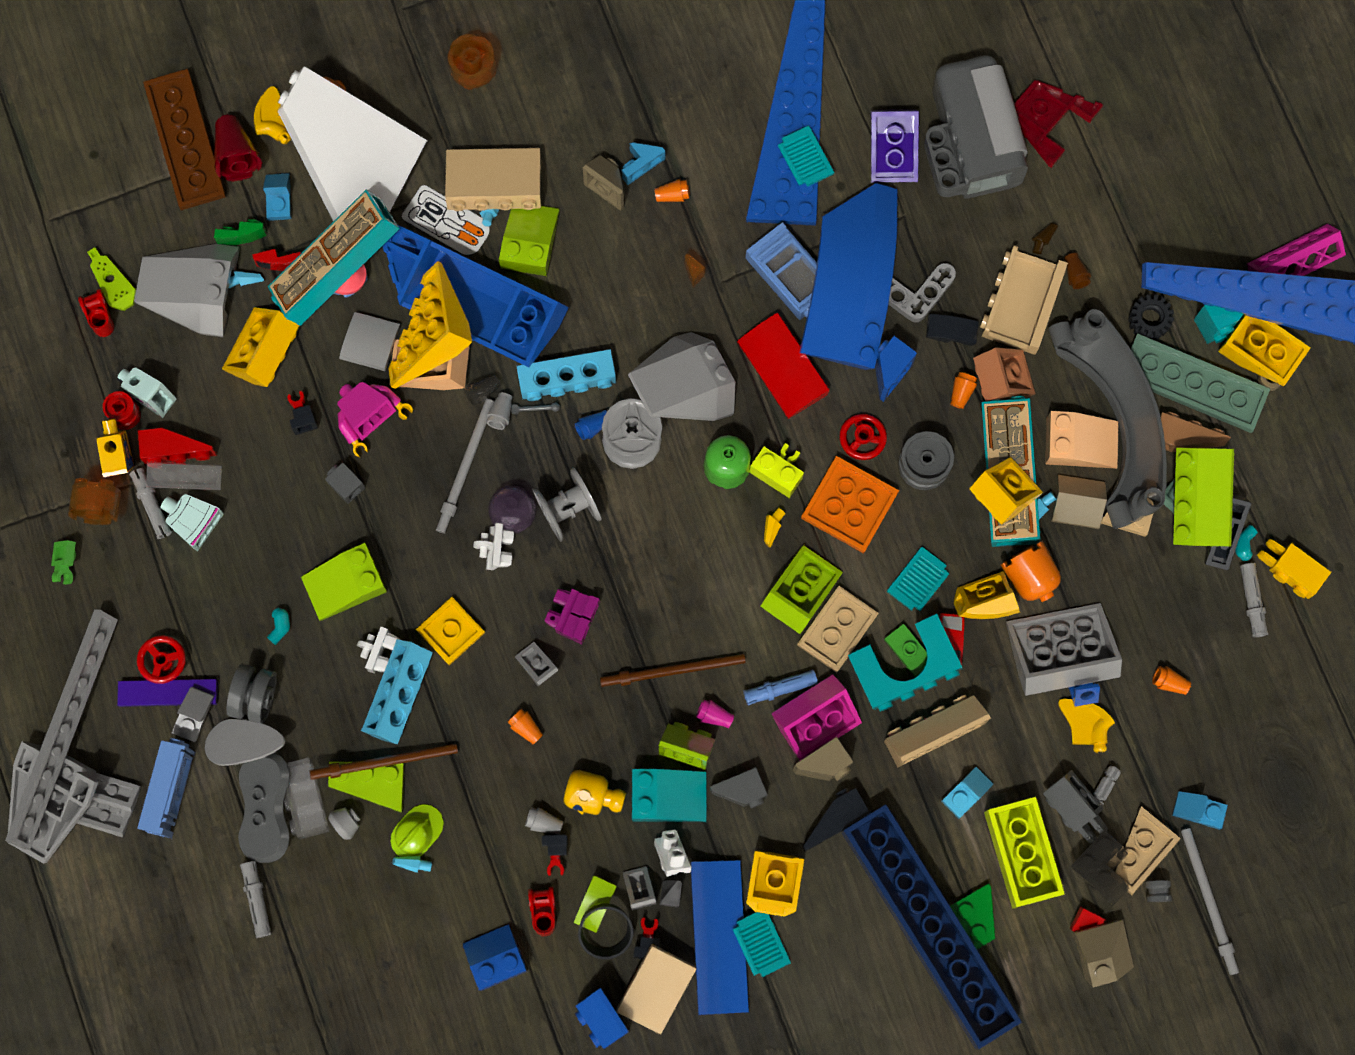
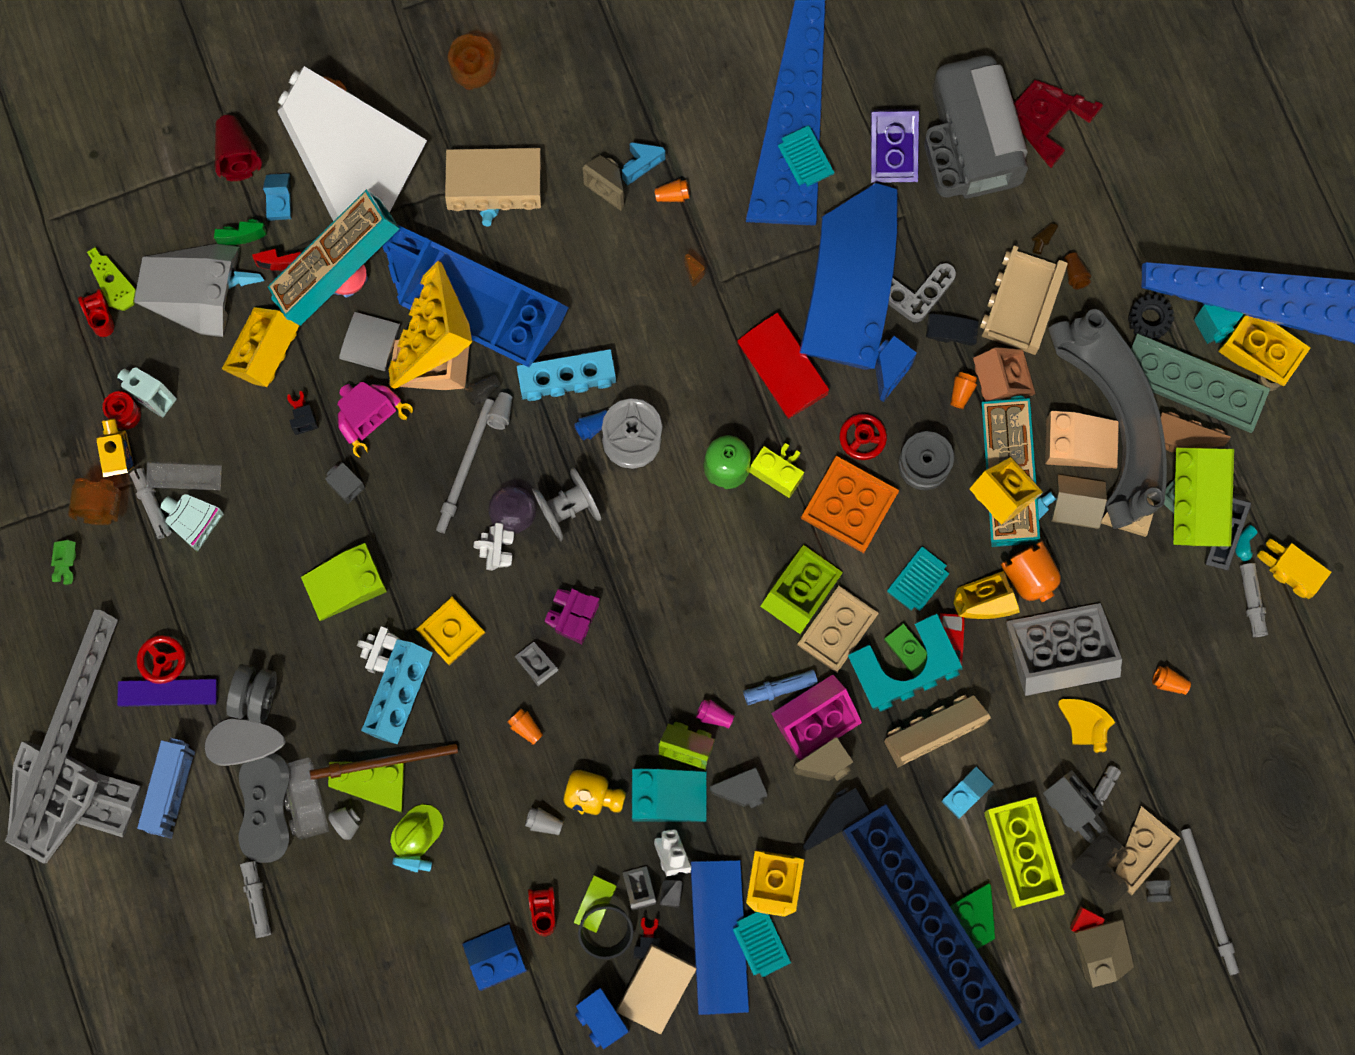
red slope [138,428,217,466] -> none
reddish brown plate [143,69,226,210] -> none
light grey slope [172,687,214,742] -> none
yellow arm [254,86,291,144] -> none
teal arm [267,608,290,645] -> none
sticker [402,185,489,255] -> none
lime slope [499,206,559,276] -> none
dark grey hinge [511,402,560,415] -> none
black piece [542,835,568,876] -> none
reddish brown bar [600,654,746,687] -> none
light grey wedge [628,332,735,421] -> none
medium blue door [746,222,817,320] -> none
yellow bar [764,508,785,547] -> none
blue bracket [1068,683,1100,707] -> none
dark azure slope [1172,792,1228,830] -> none
dark pink fence [1247,224,1346,276] -> none

